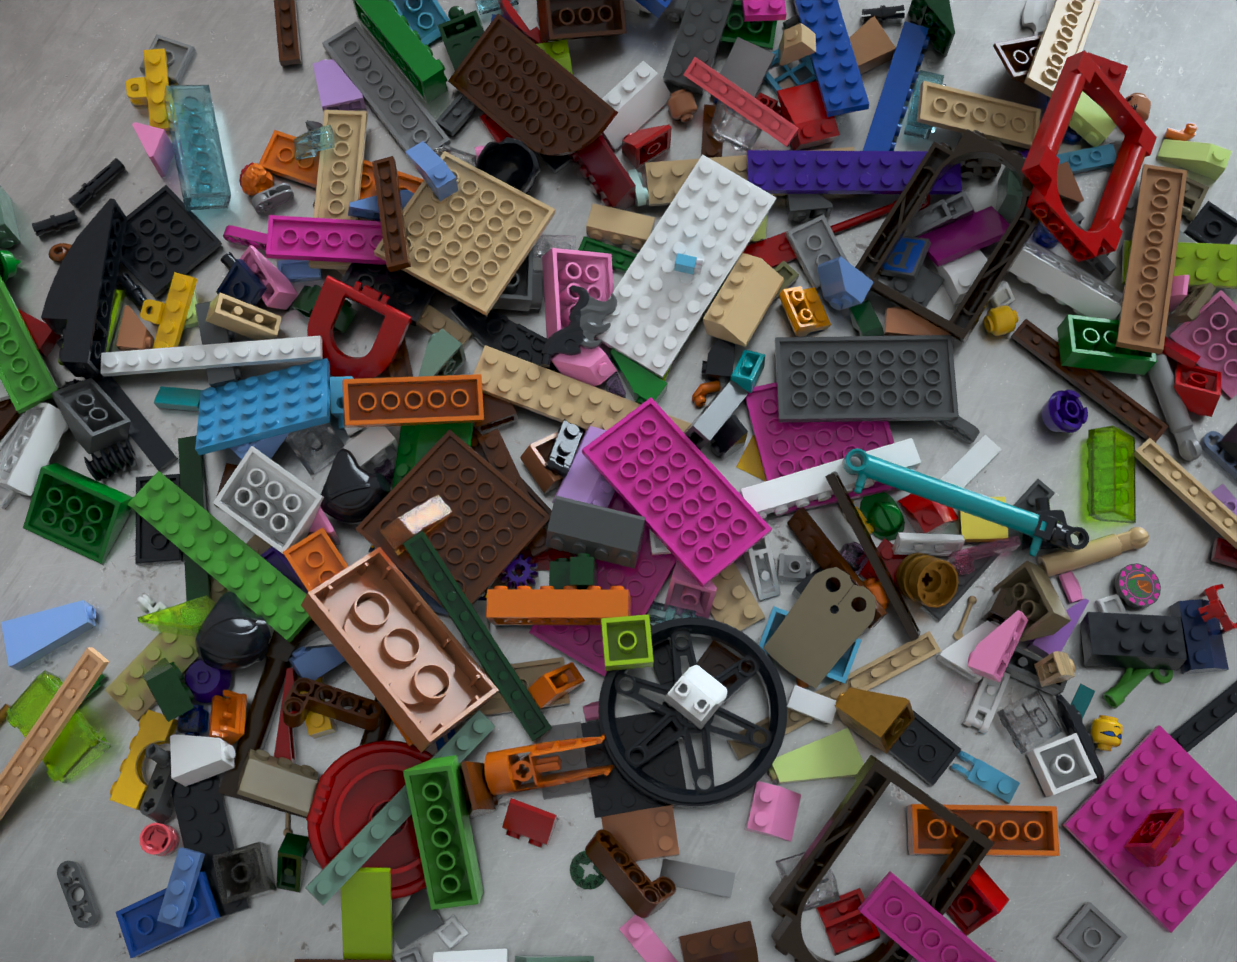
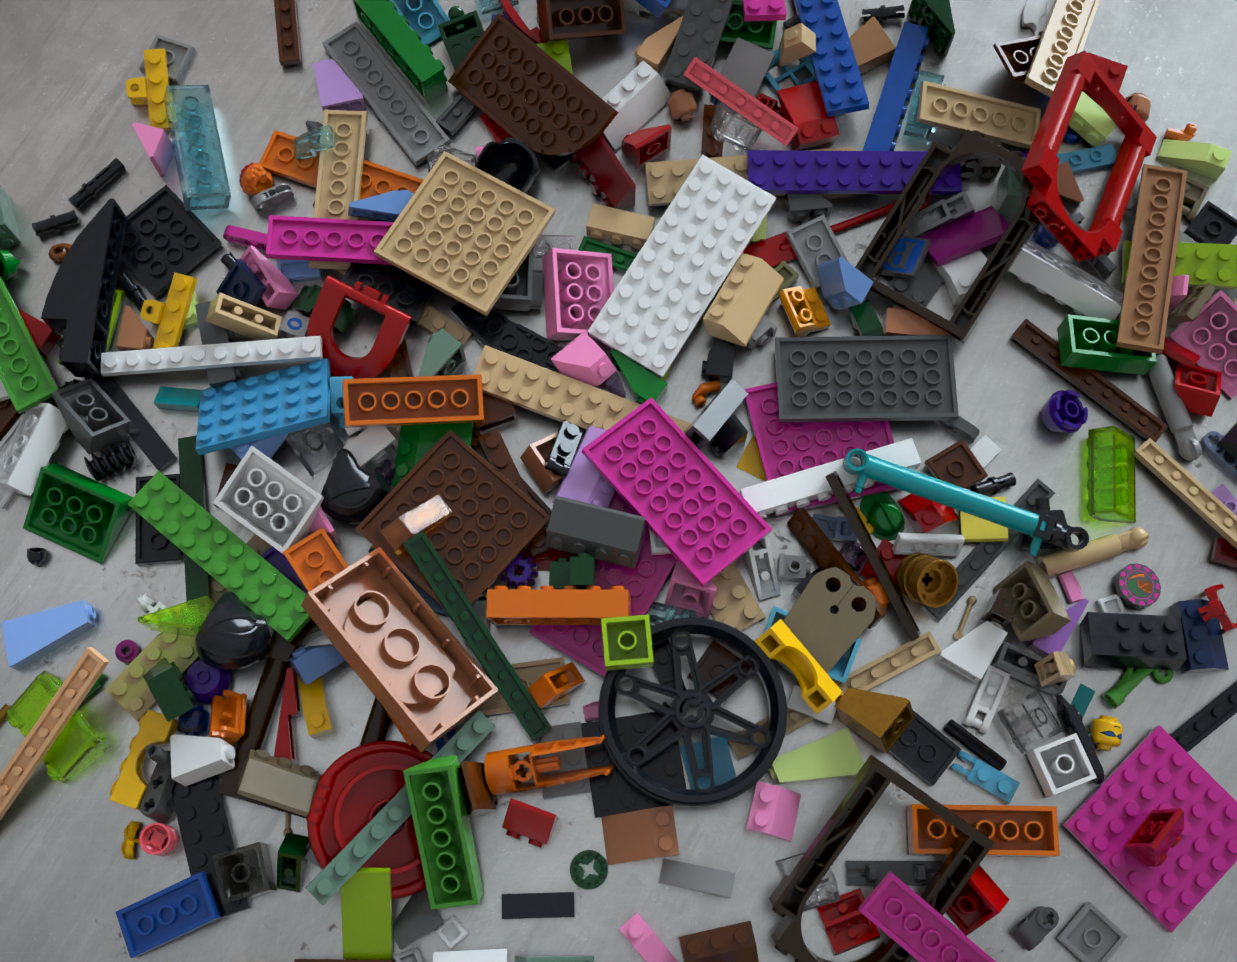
dark grey beam [57,861,99,928] -> none
medium blue plate [157,847,205,927] -> none
reddish brown beam [282,678,381,730] -> none
reddish brown plate [372,156,411,272] -> none
medium blue slope [405,141,458,201] -> none
piece [541,285,617,367] -> none
reddish brown beam [585,829,676,918] -> none
light aqua plate [627,169,649,207] -> none
white hips [664,665,727,729] -> none
medium azure piece [674,253,703,275] -> none
teal slope [731,349,765,393] -> none
clear pink hinge [948,536,1021,575] -> none
bright pink slope [967,610,1028,683] -> none
yellow head [984,305,1019,336] -> none
white tile [990,281,1015,308] -> none
none -> black hinge [27,547,46,565]
none -> magenta plate [115,640,139,663]
none -> yellow piece [121,821,141,860]
none -> light grey brick [279,310,310,338]
none -> black tile [502,892,575,919]
none -> light nougat slope [635,16,683,73]
none -> medium azure tile [680,737,736,790]
none -> light grey brick [747,315,777,349]
none -> yellow arch [755,619,842,714]
none -> sand blue slope [812,514,857,542]
none -> dark grey hinge [845,861,943,886]
none -> reddish brown tile [925,439,988,489]
none -> black axle [944,720,1007,771]
none -> black pin [970,472,1016,495]
none -> dark grey piece [1011,906,1059,951]

